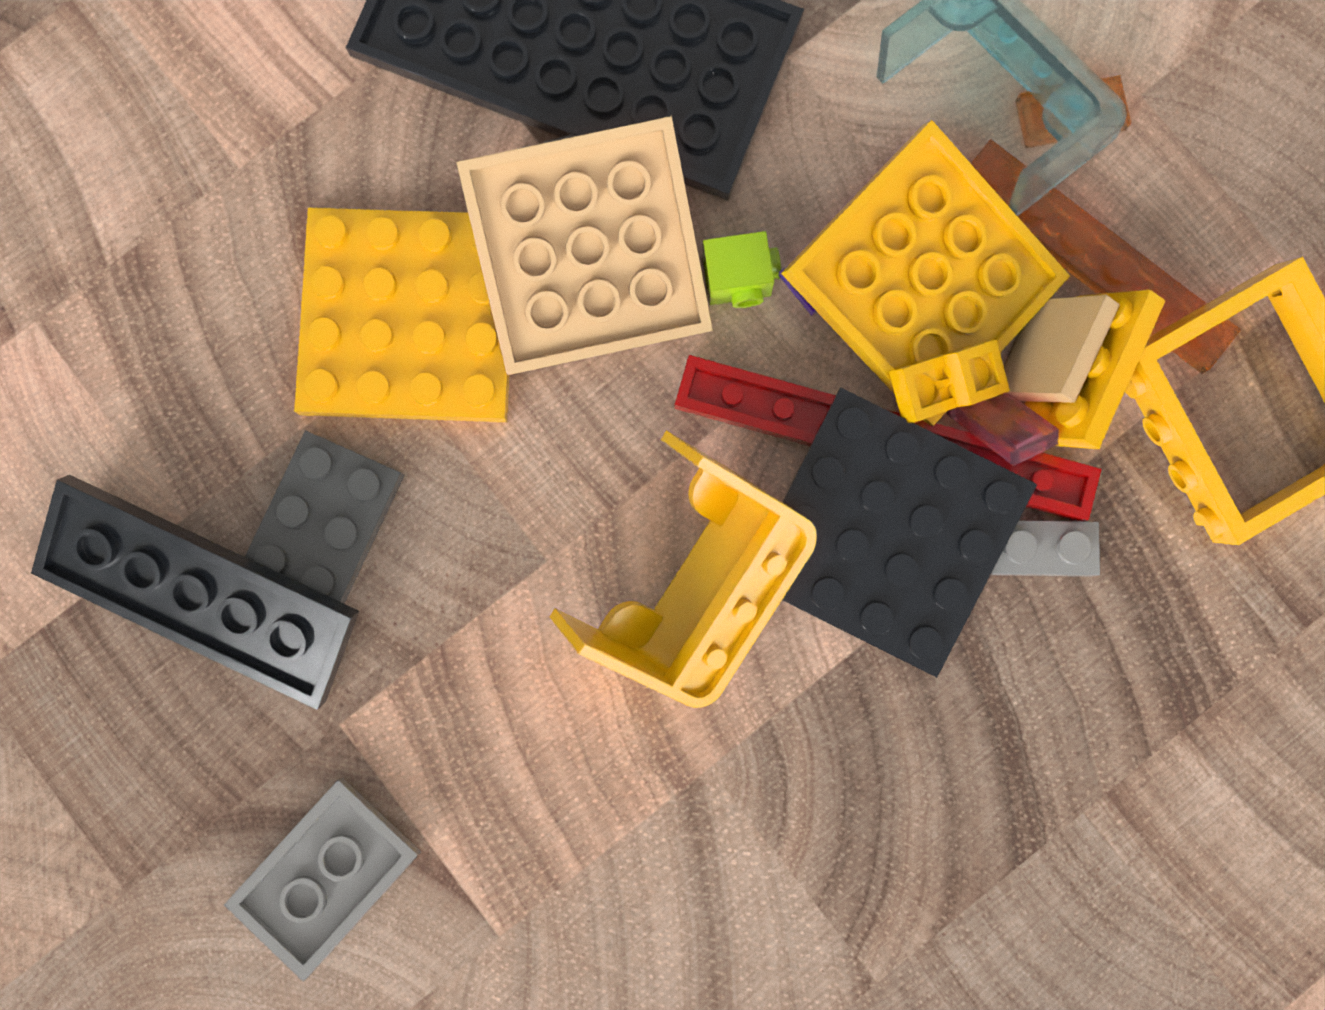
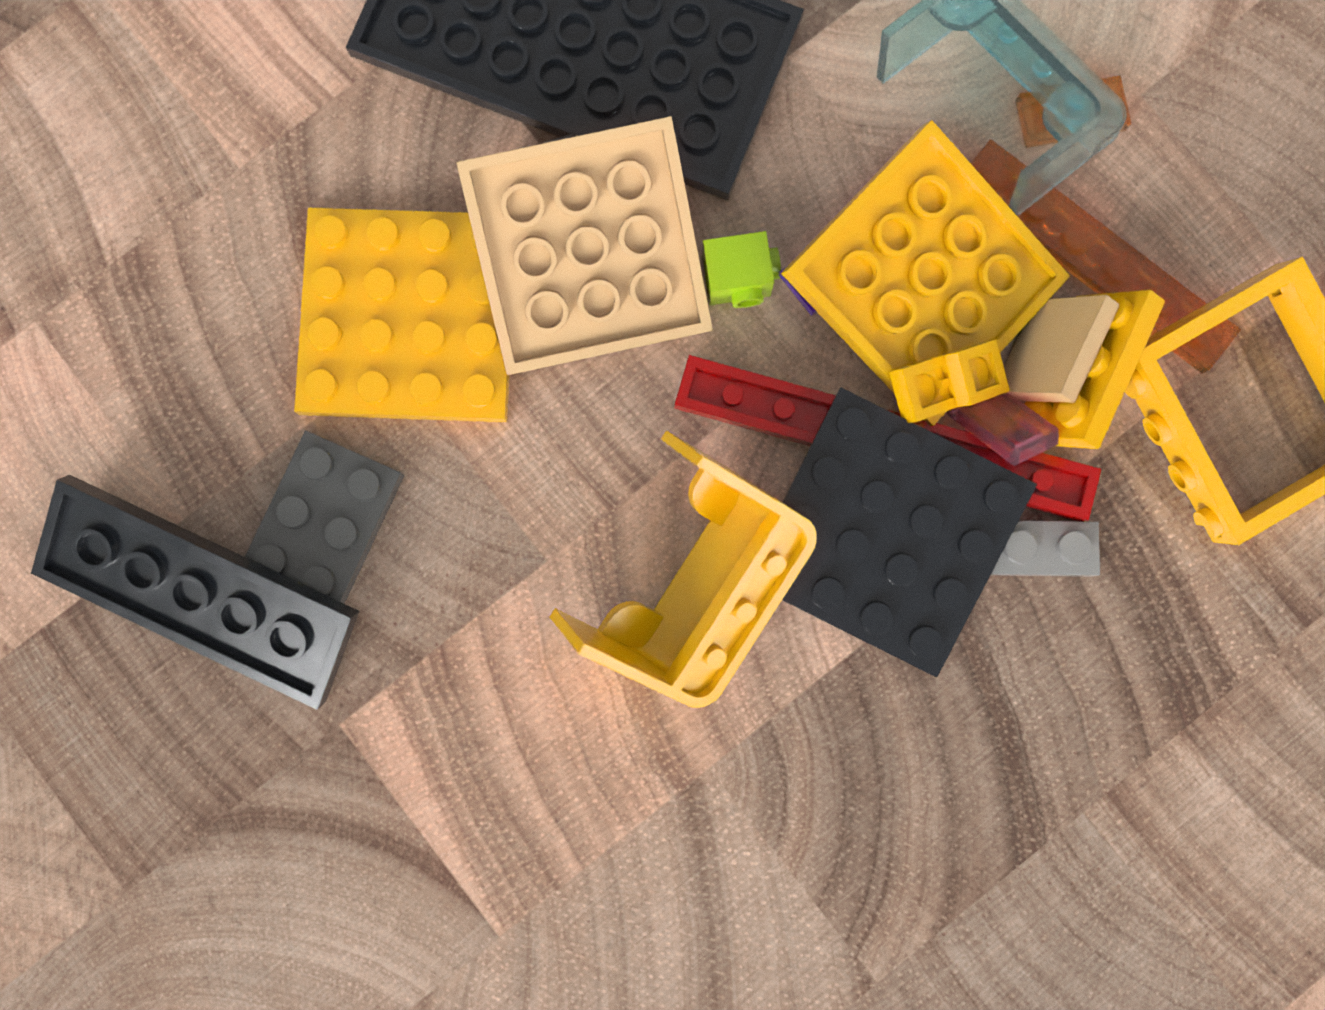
light grey plate [224,778,421,982] -> none

